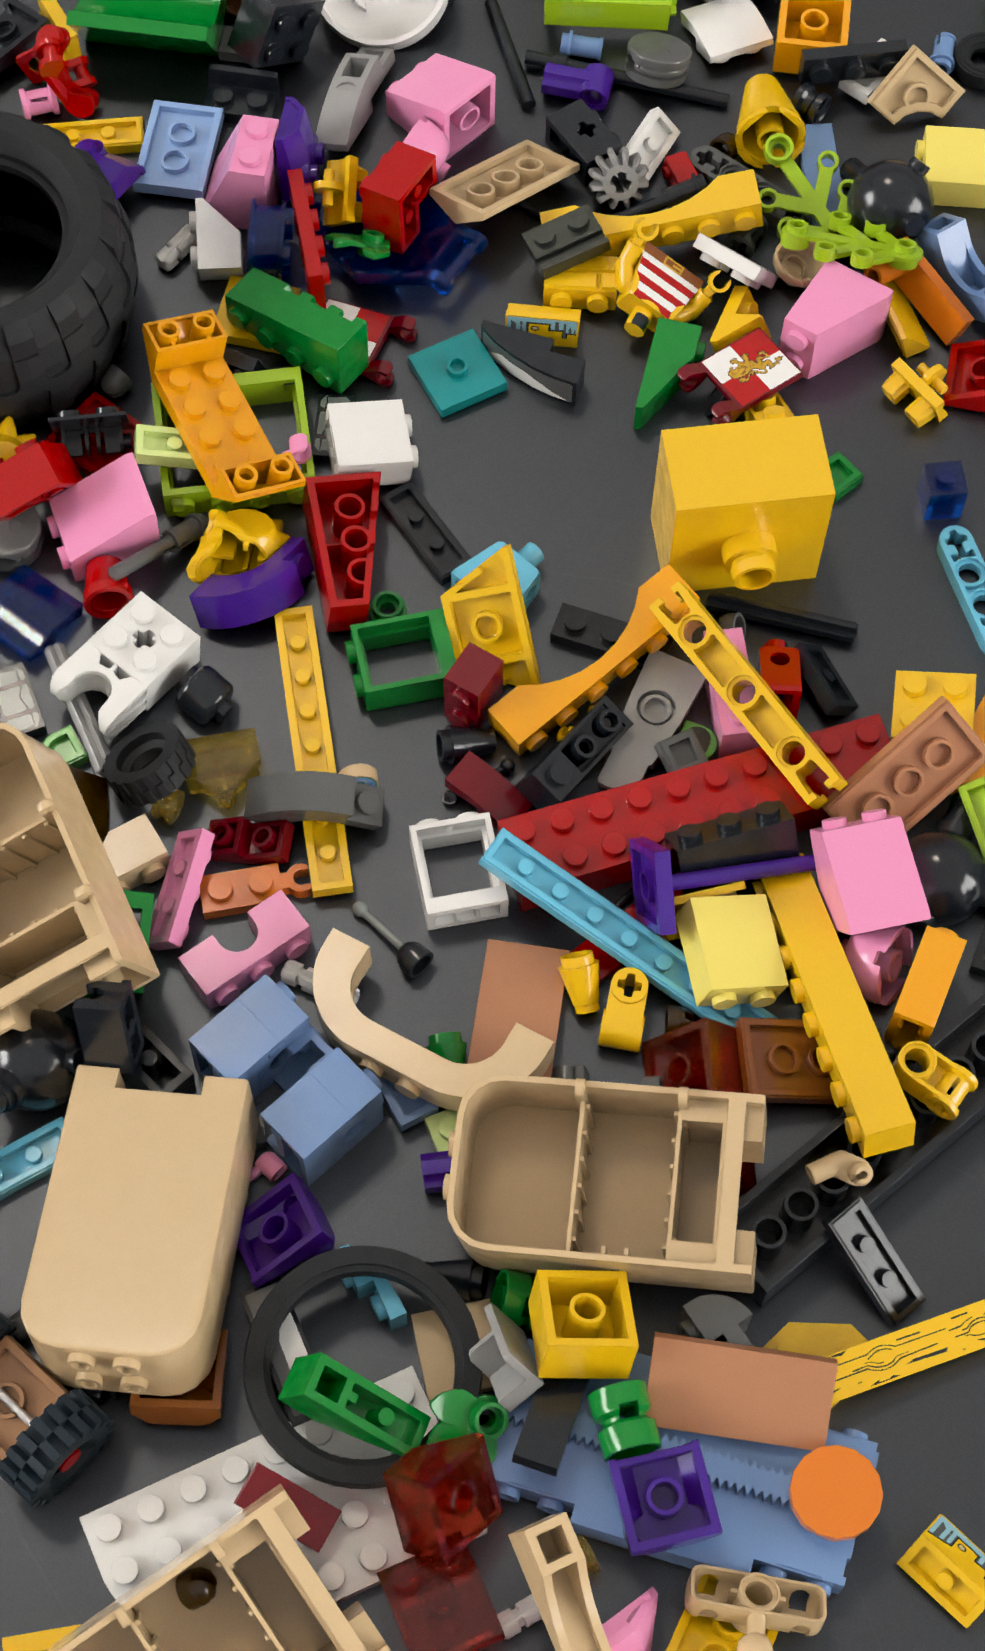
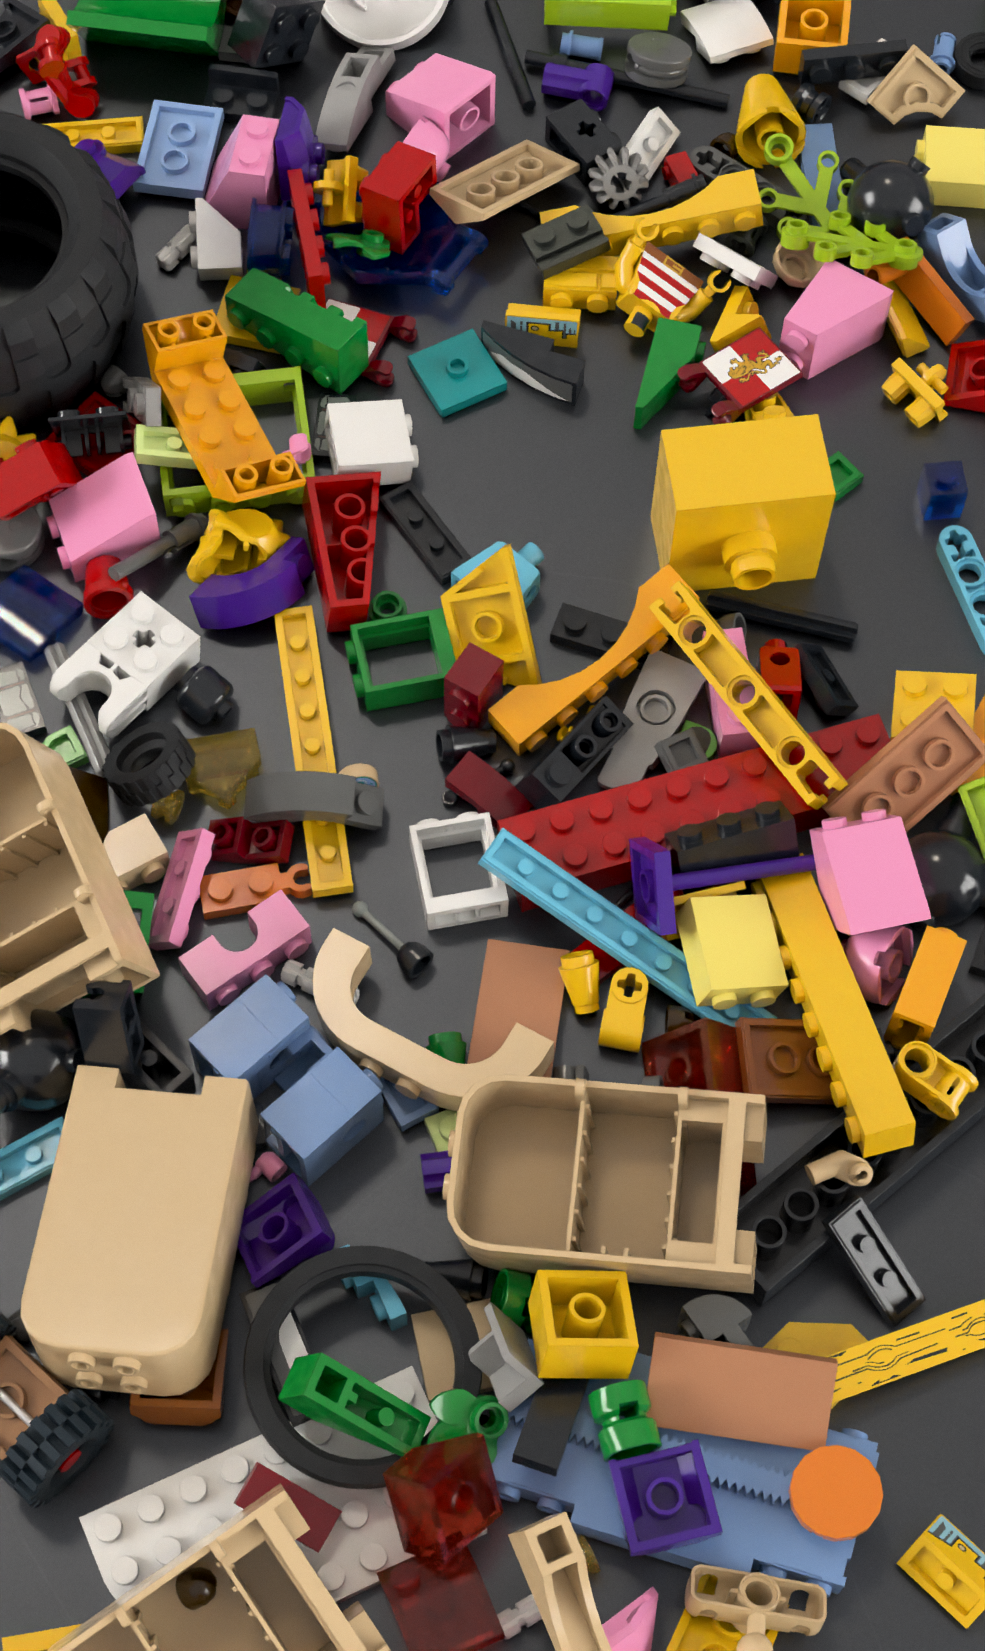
none -> light grey hinge [123,377,161,427]

